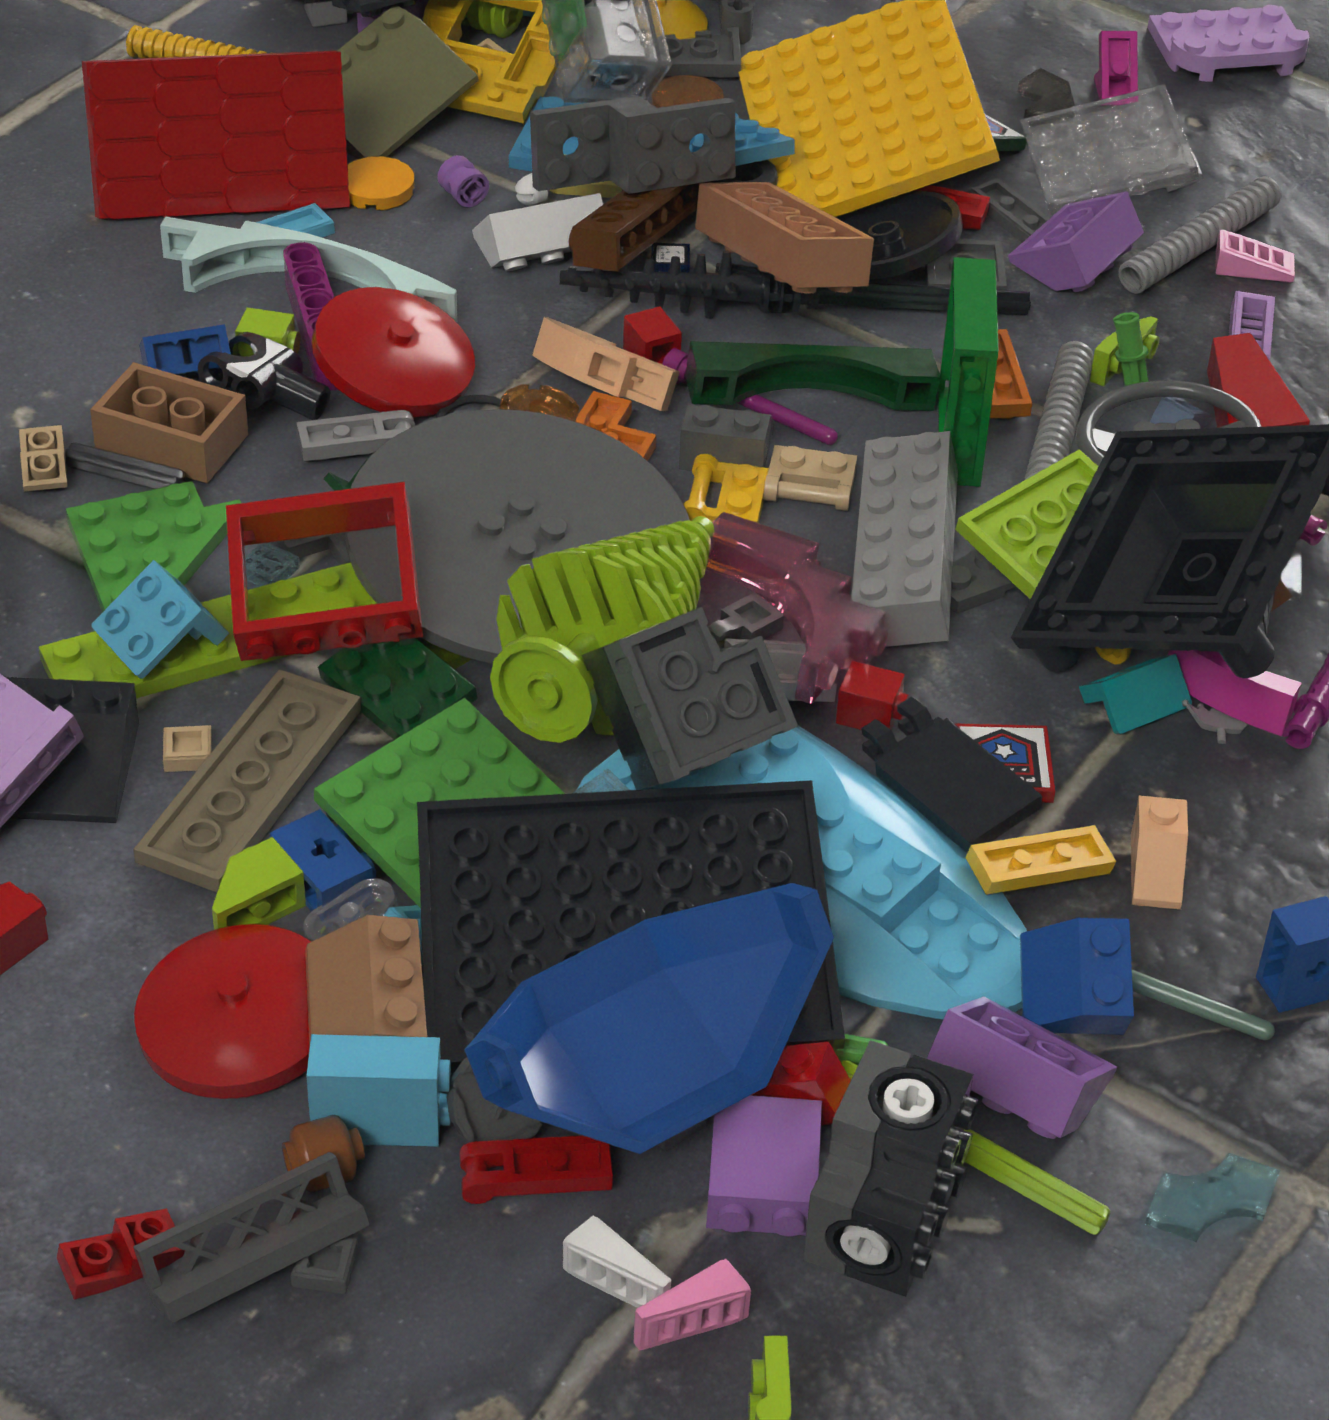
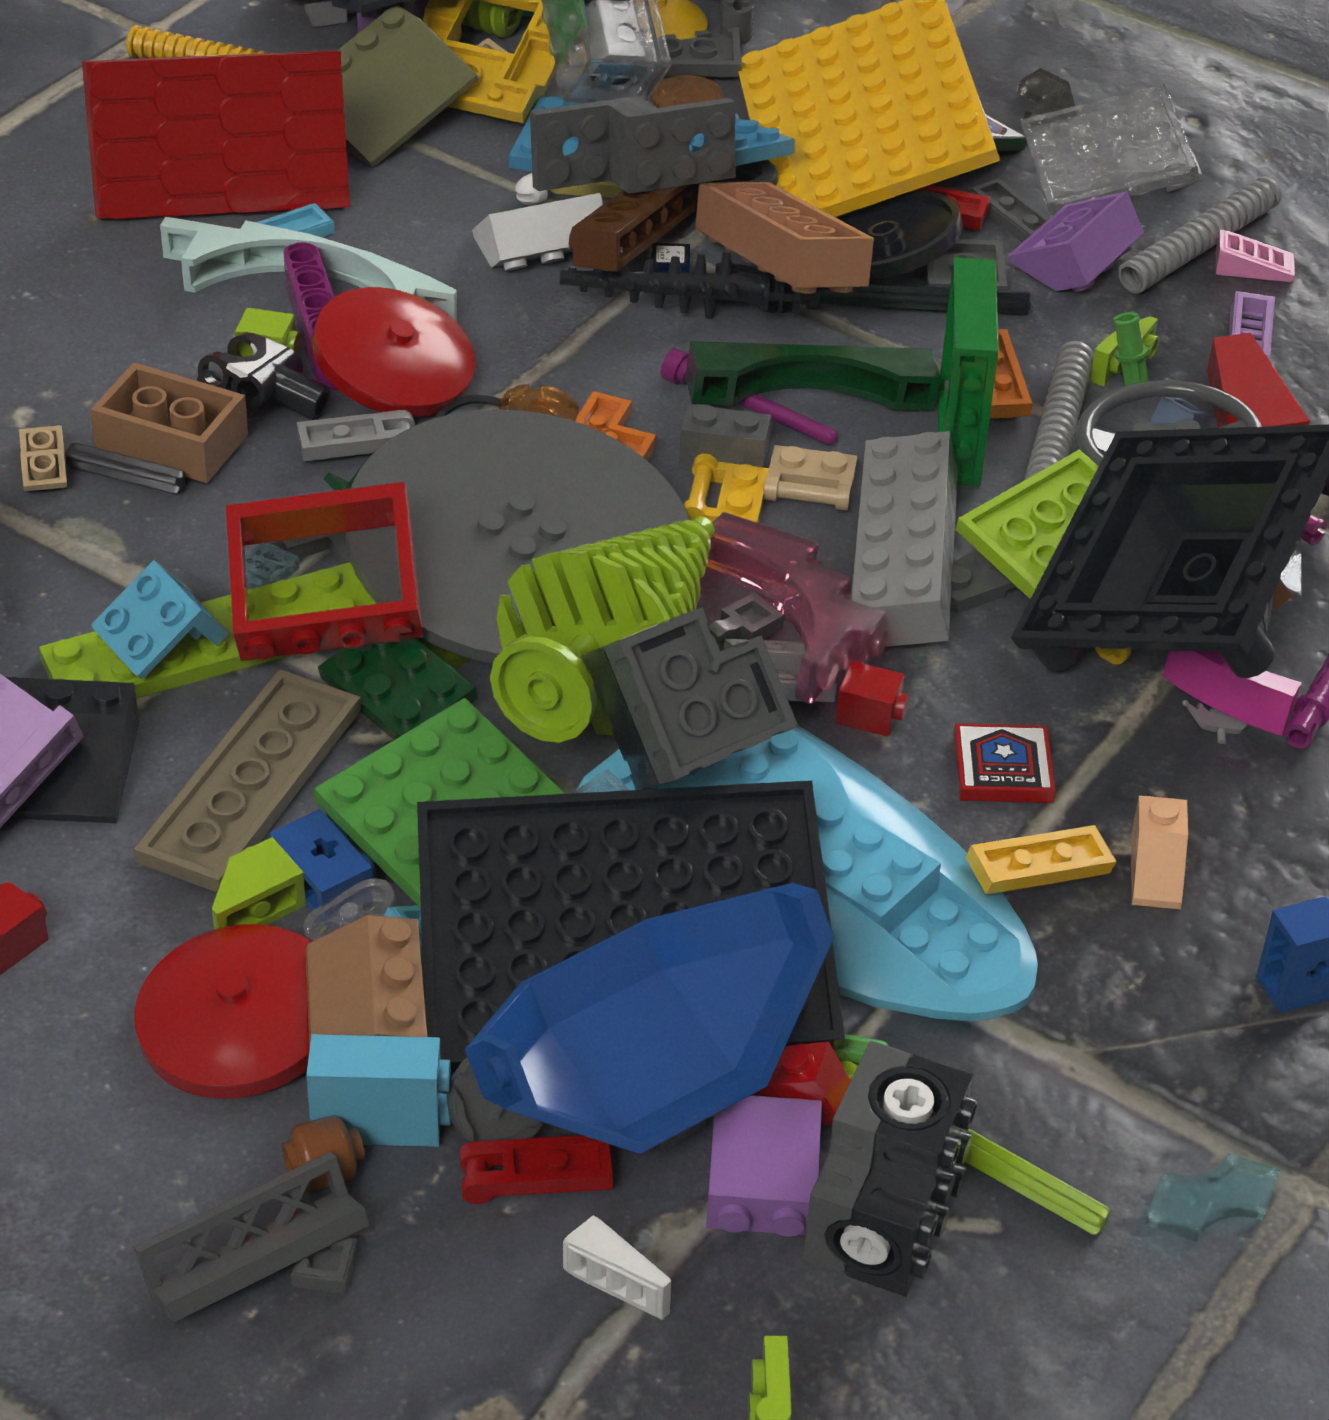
red slope [57,1208,185,1300] -> none
bright green wing [66,481,241,612] -> none
blue brick [139,324,231,379] -> none
tan tile [163,725,212,772] -> none
light orange tile [348,156,415,210] -> none
medium lavender wheel [438,155,489,207] -> none
light nougat slope [532,317,680,411] -> none
red brick [623,306,682,364] -> none
bright pink slope [633,1259,751,1351] -> none
black tile [862,696,1042,853] -> none
medium lavender slope [927,996,1117,1139] -> none
blue slope [1020,917,1134,1035] -> none
teal panel [1079,654,1192,734] -> none
dark pink slope [1094,31,1138,105] -> none
sand green piece [1132,970,1275,1040] -> none
lavender plate [1147,5,1309,82] -> none

